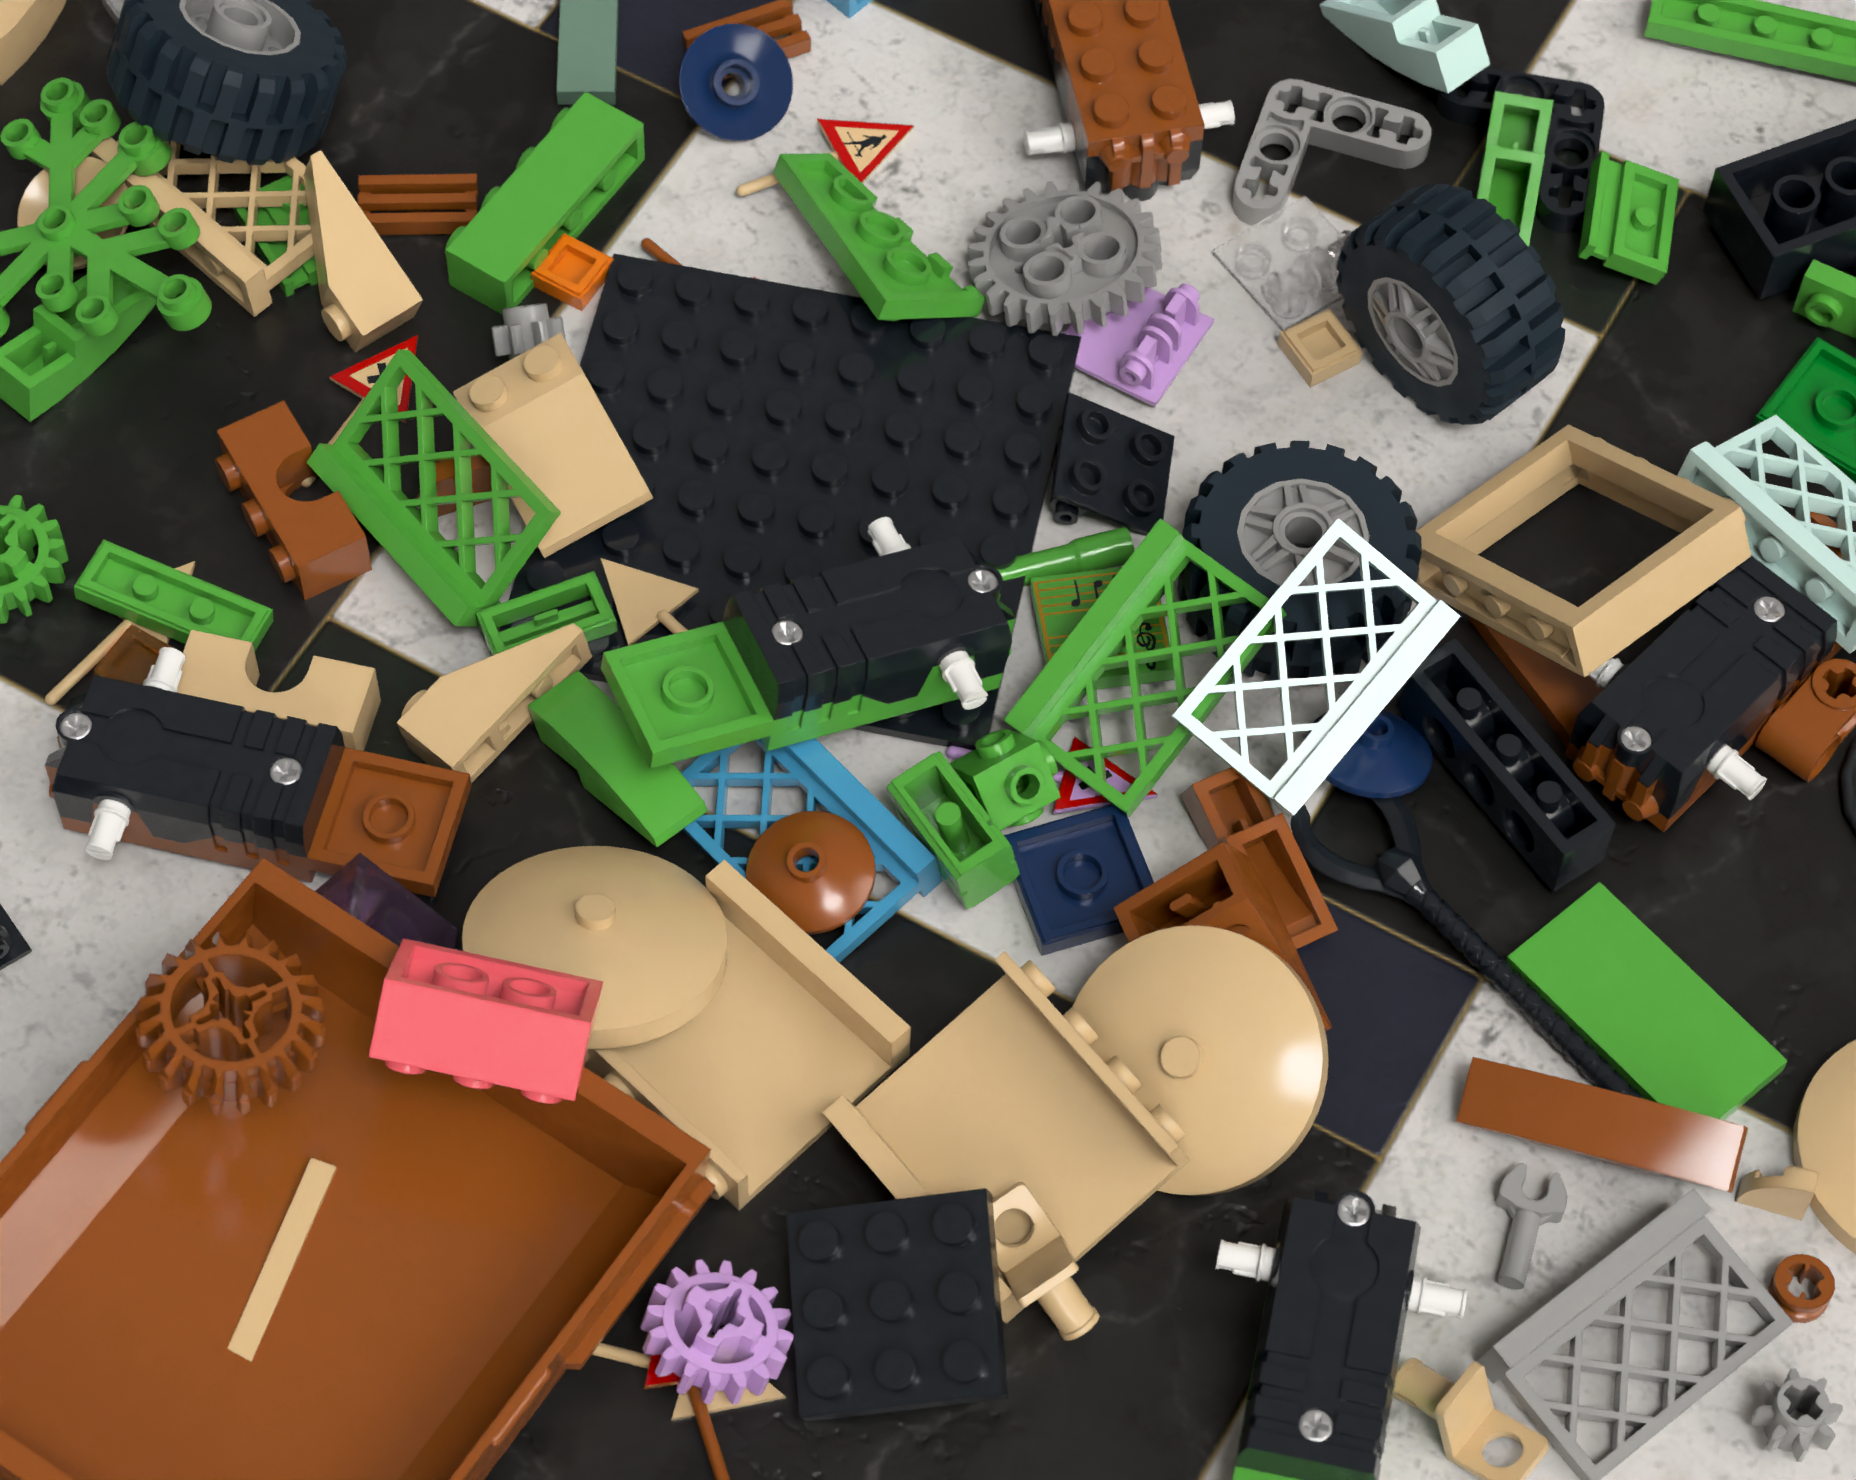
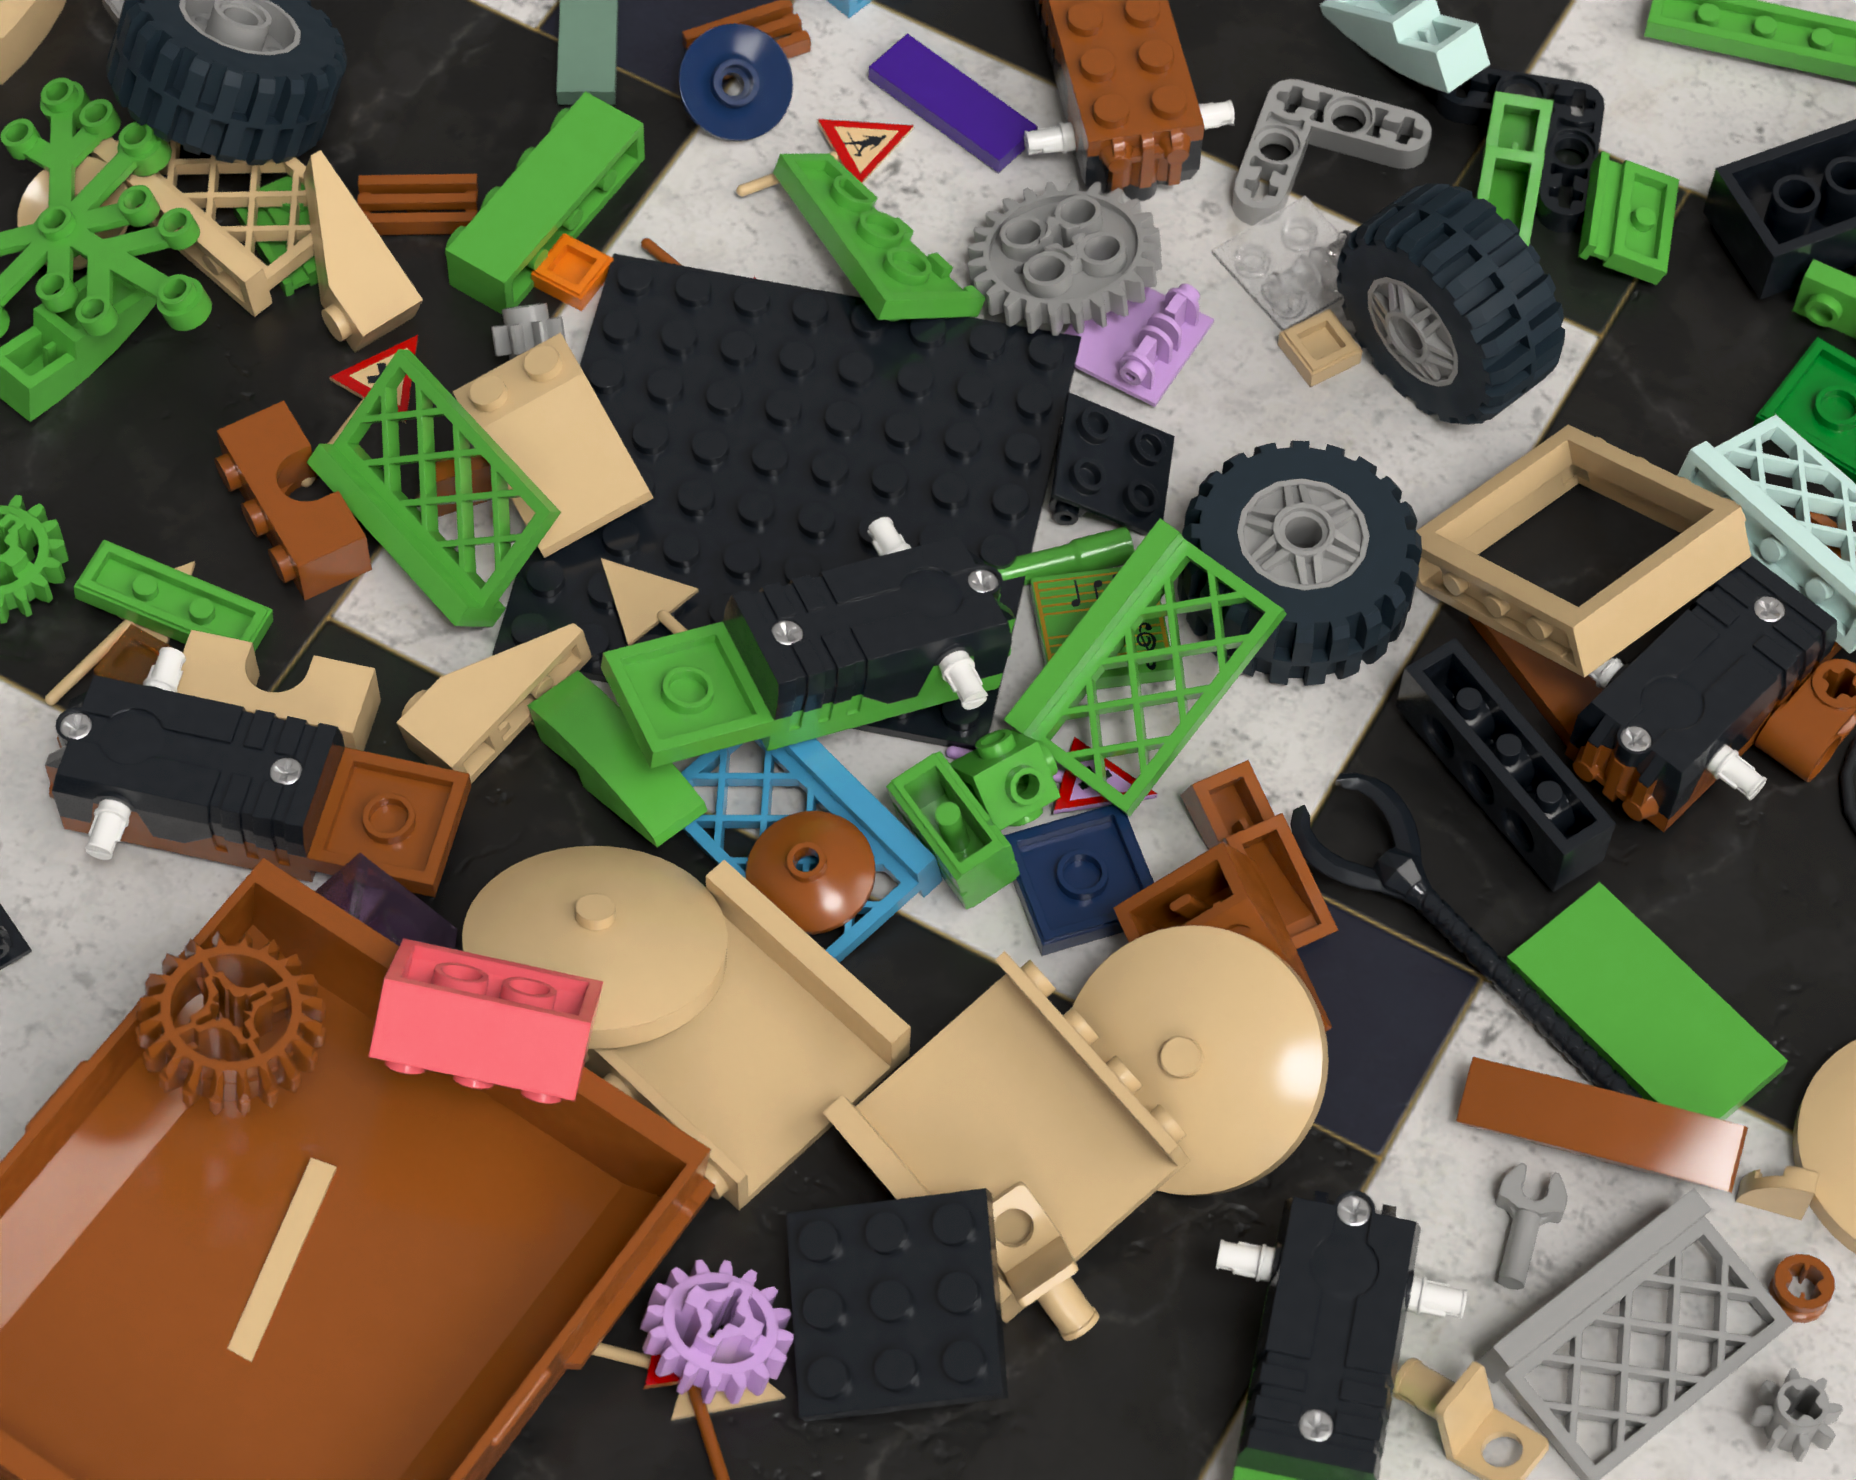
bright green tile [476,571,618,655] -> none
light aqua fence [1171,518,1460,817] -> none
dark blue dish [1307,710,1432,799] -> none
none -> dark purple tile [869,33,1038,173]

